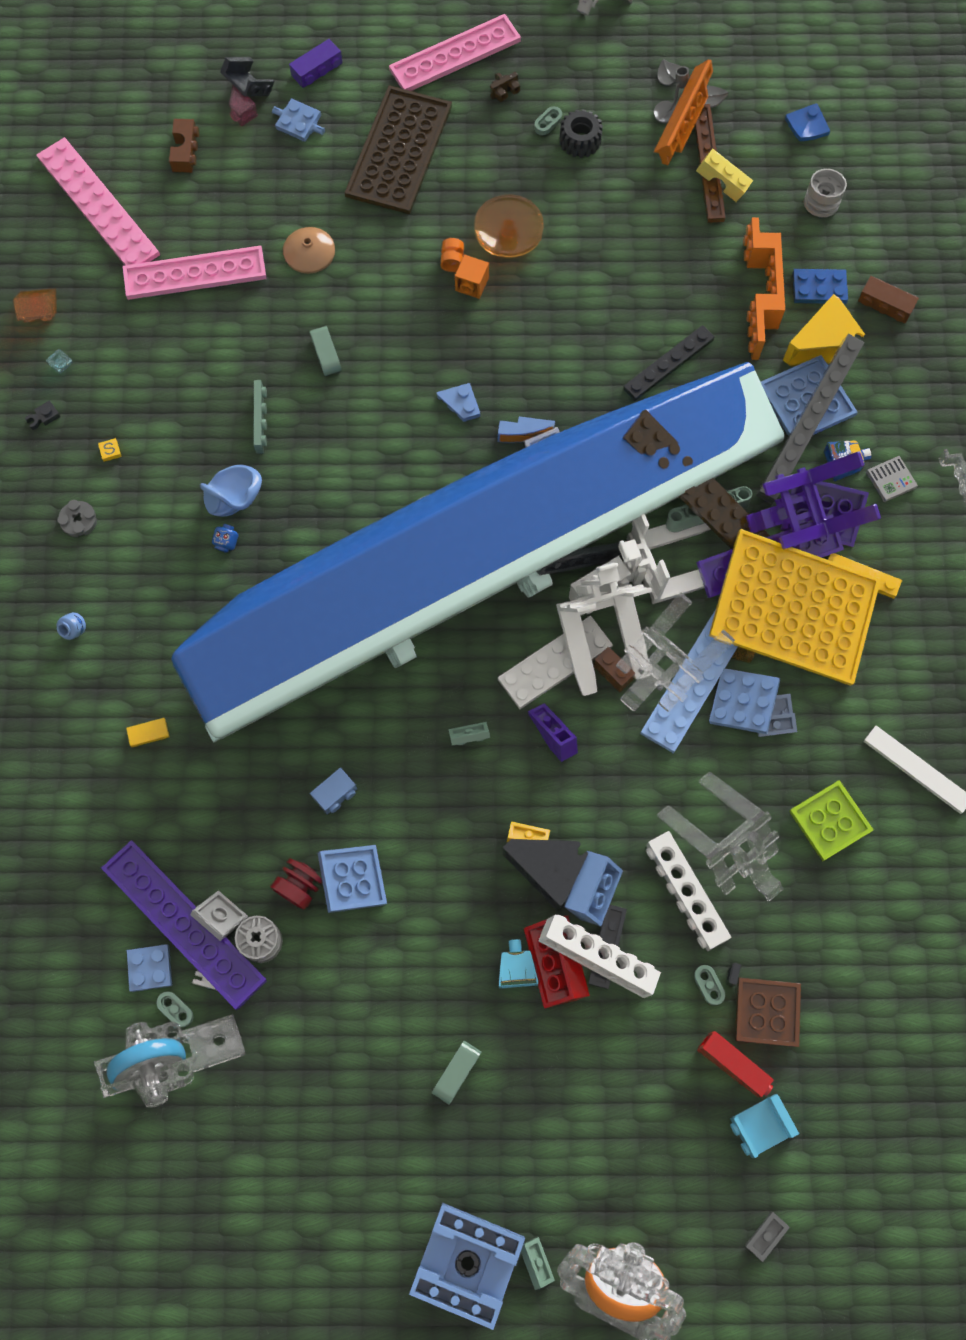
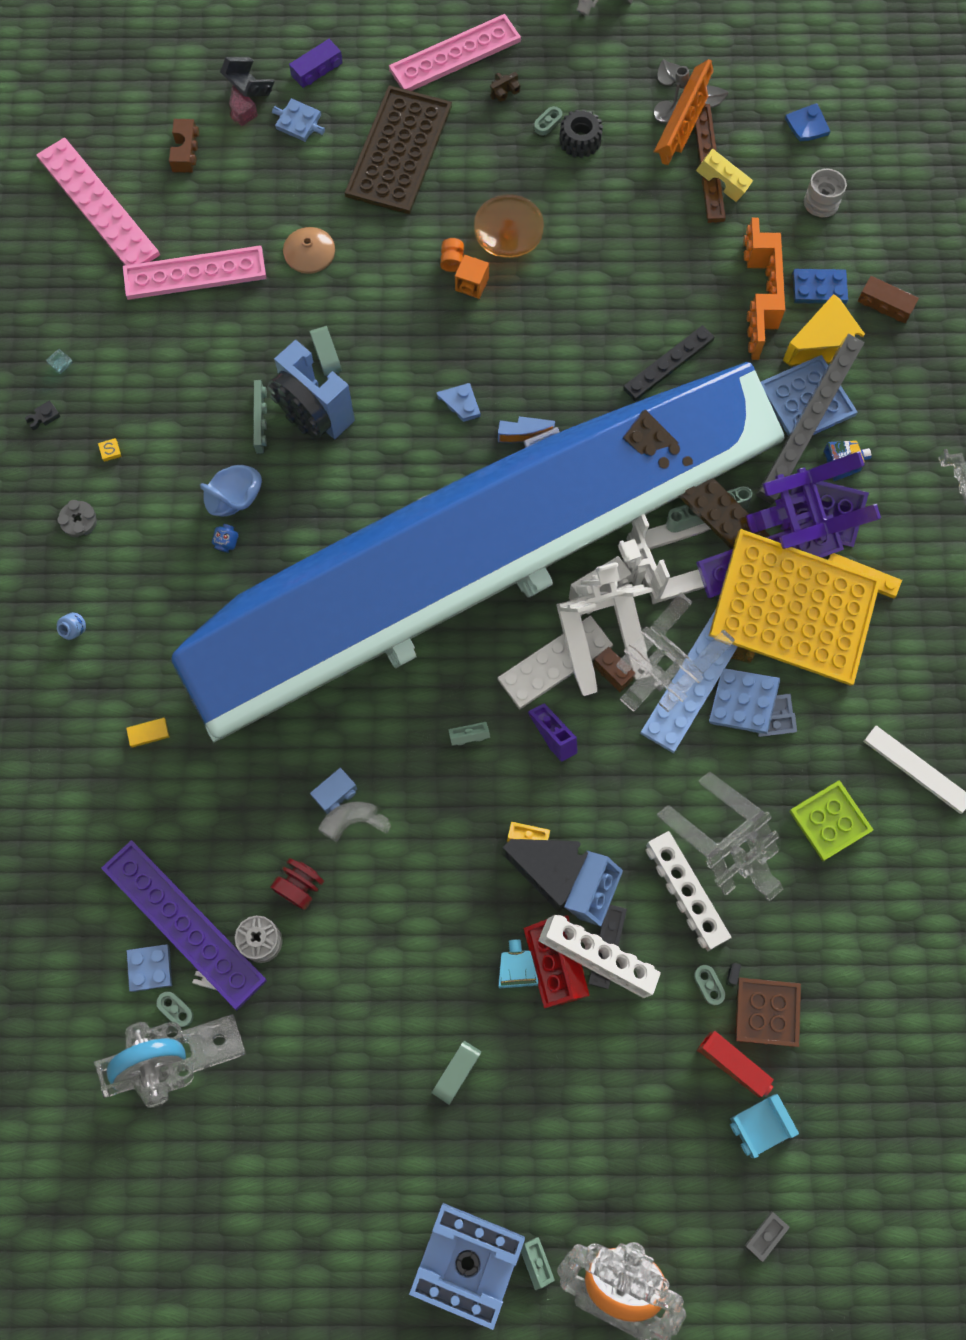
clear orange slope [13,288,56,322] -> none
light grey tile [190,891,248,941] -> none
medium blue plate [317,845,387,913] -> none
black plate [536,541,627,575] -> none
light grey tile [866,456,918,502] -> none
none -> piece [267,340,355,439]
none -> clear arch [318,802,391,842]

